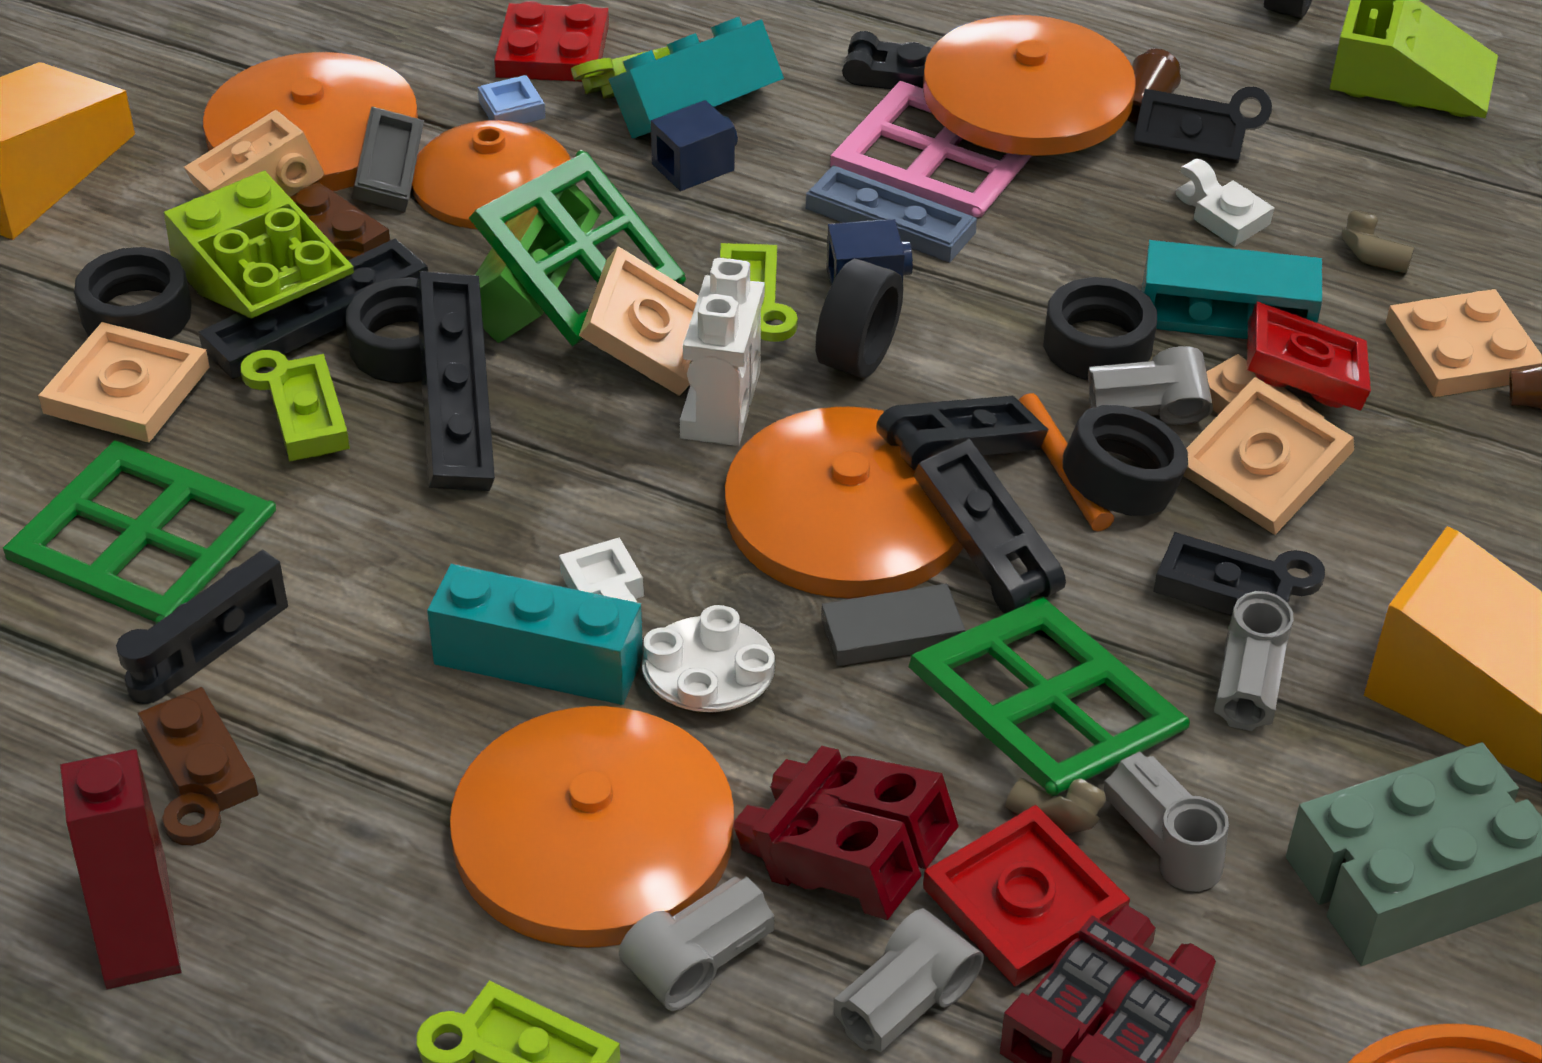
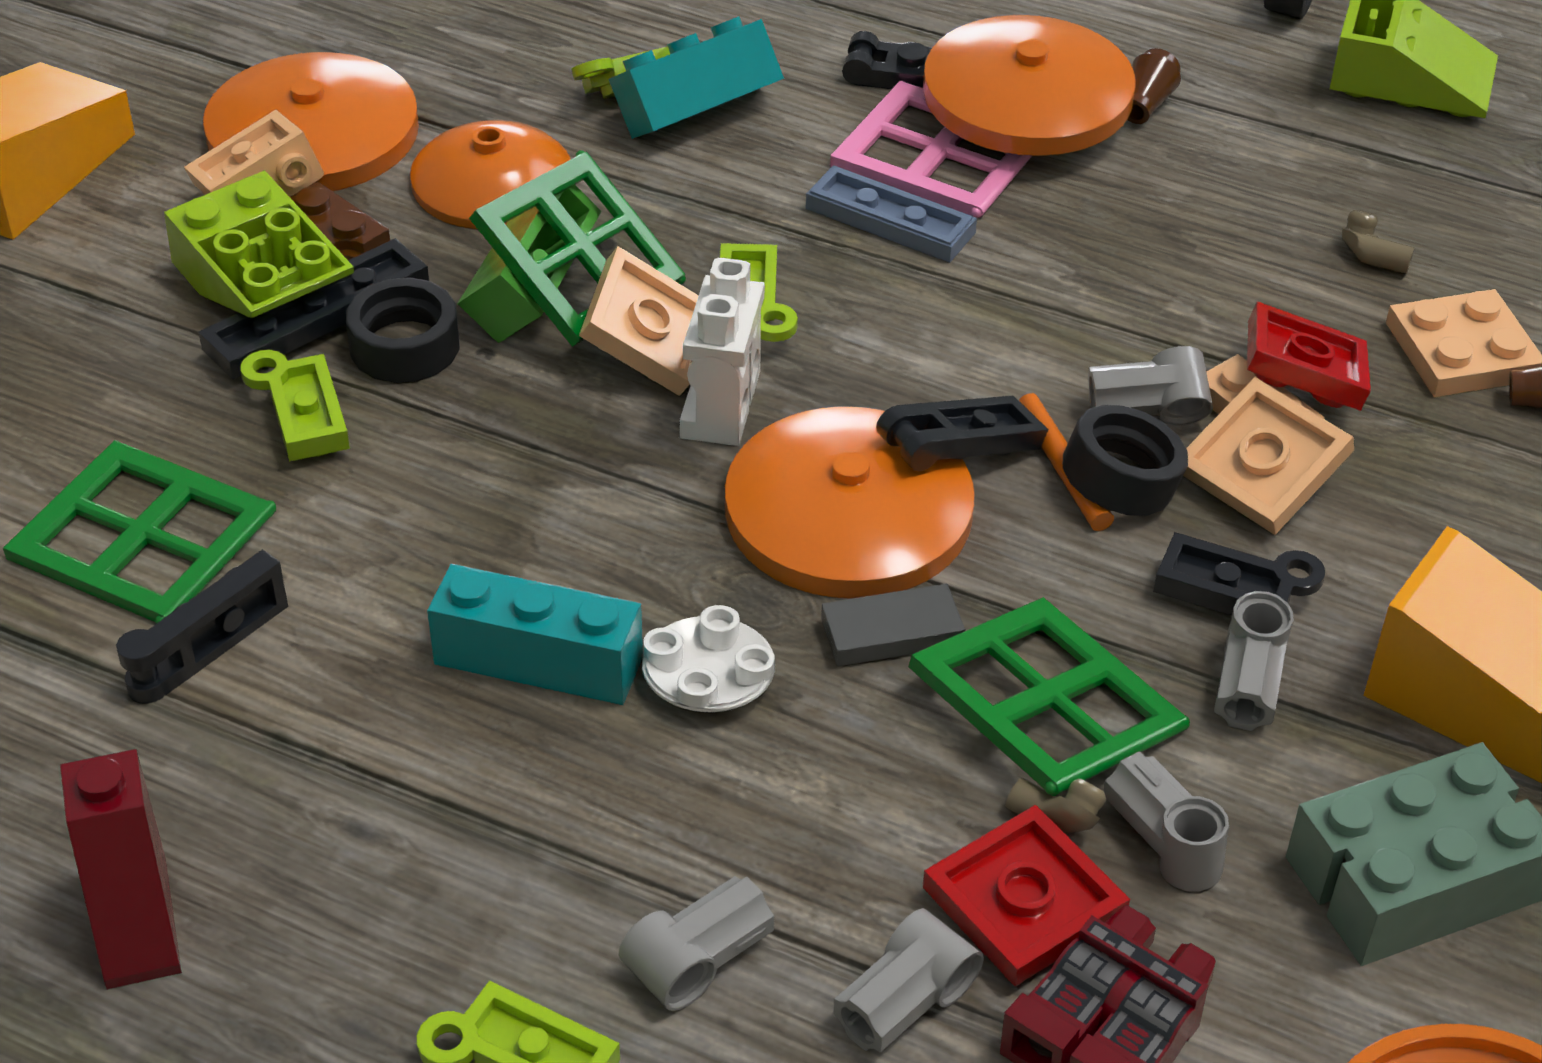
light nougat plate [38,322,210,443] -> none
black tyre [74,247,192,339] -> none
reddish brown hinge [138,687,259,846] -> none
dark grey tile [351,106,424,212] -> none
black plate [416,271,495,491] -> none
orange dish [450,706,734,948] -> none
light blue tile [478,75,545,124] -> none
red plate [494,1,609,82] -> none
white plate [559,537,644,639] -> none
dark blue brick [651,100,738,192] -> none
dark red hips [733,746,959,920] -> none
black tyre [815,259,904,379] -> none
dark blue brick [826,219,913,286] -> none
black plate [913,439,1066,614] -> none
black tyre [1043,277,1157,380] -> none
black hinge [1133,87,1272,163] -> none
teal brick [1142,240,1322,339] -> none
white plate [1176,158,1274,247] -> none

